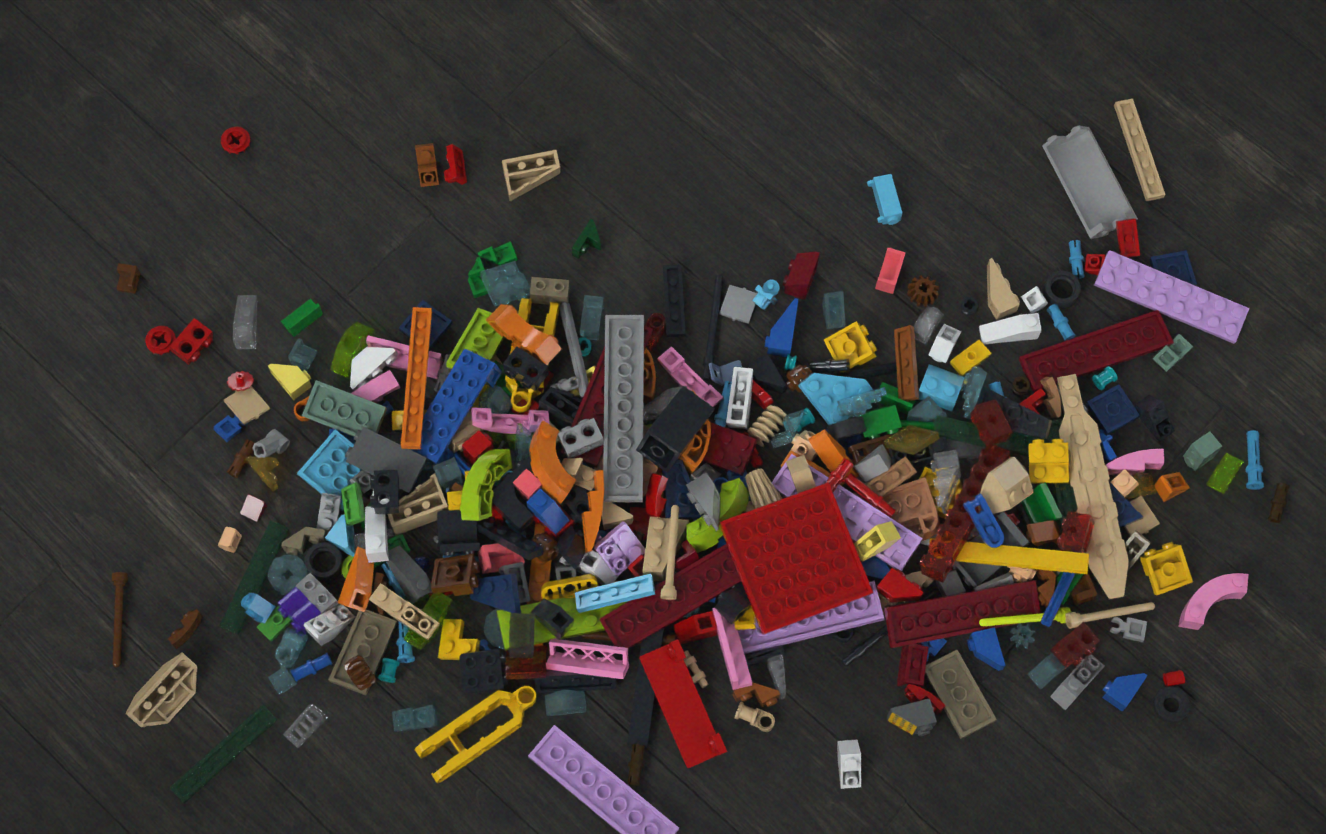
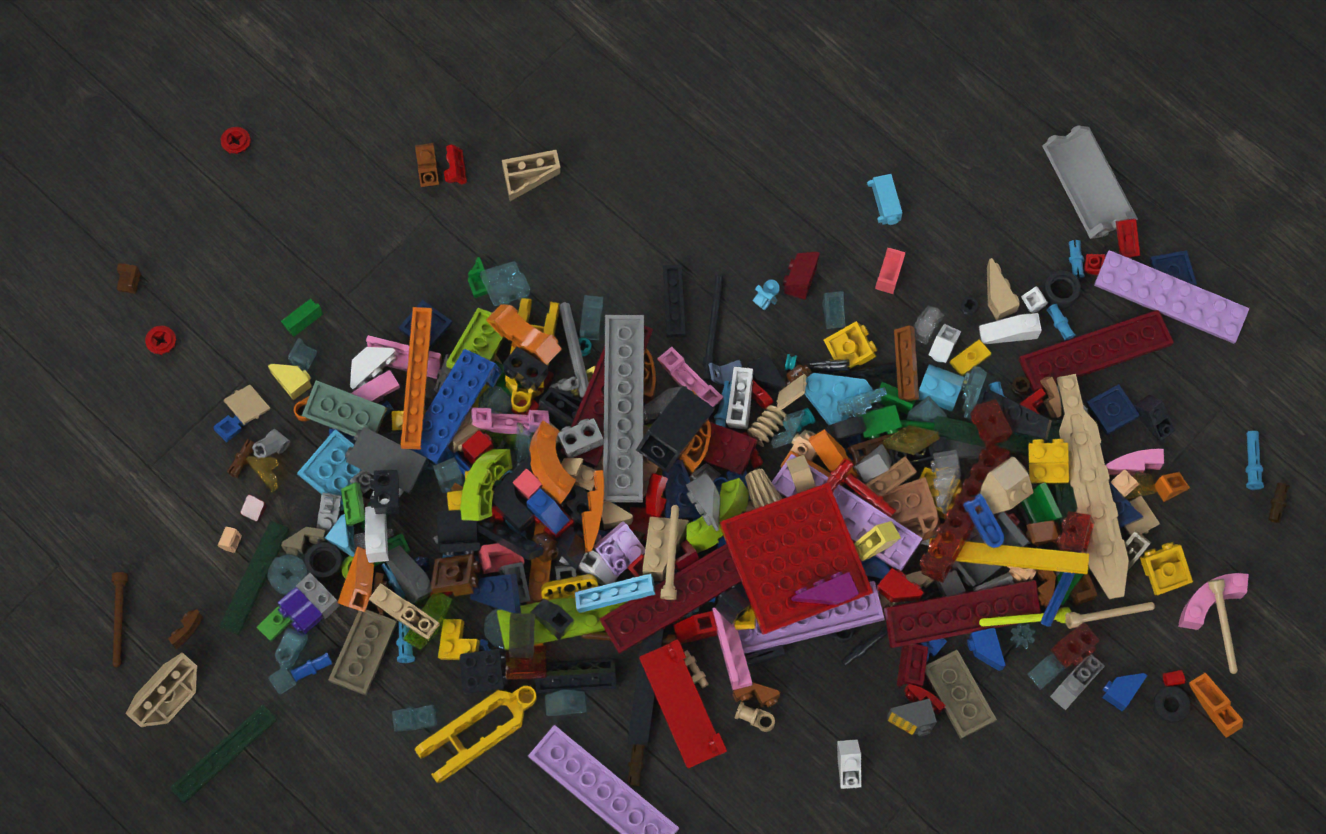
red brick [170,318,213,365] -> none
red piece [227,371,254,391] -> none
clear slope [233,295,257,349] -> none
dark azure brick [241,593,275,623] -> none
clear slope [283,704,328,748] -> none
white slope [304,604,355,646] -> none
clear neon green slope [330,322,374,378] -> none
reddish brown gear [345,655,376,691] -> none
teal bush [378,658,400,683] -> none
tan wedge [387,473,449,536] -> none
green slope [478,241,519,266] -> none
dark tan brick [530,277,570,305] -> none
bright pink fence [546,639,629,679] -> none
dark green slope [572,219,601,259] -> none
clear red piece [644,313,666,351] -> none
light grey piece [719,285,758,324] -> none
blue slope [764,298,798,357] -> none
clear slope [766,654,786,700] -> none
reddish brown gear [907,275,939,307] -> none
teal bush [1092,366,1118,390] -> none
blue slope [1099,429,1117,464] -> none
light grey plate [1110,617,1147,642] -> none
tan plate [1114,98,1165,201] -> none
sand green slope [1153,334,1193,372] -> none
sand green brick [1183,431,1222,471] -> none
clear neon green slope [1206,453,1244,494] -> none
none -> tan piece [776,374,807,411]
none -> magenta slope [791,571,859,605]
none -> orange slope [1189,673,1243,738]
none -> tan piece [1208,579,1238,674]

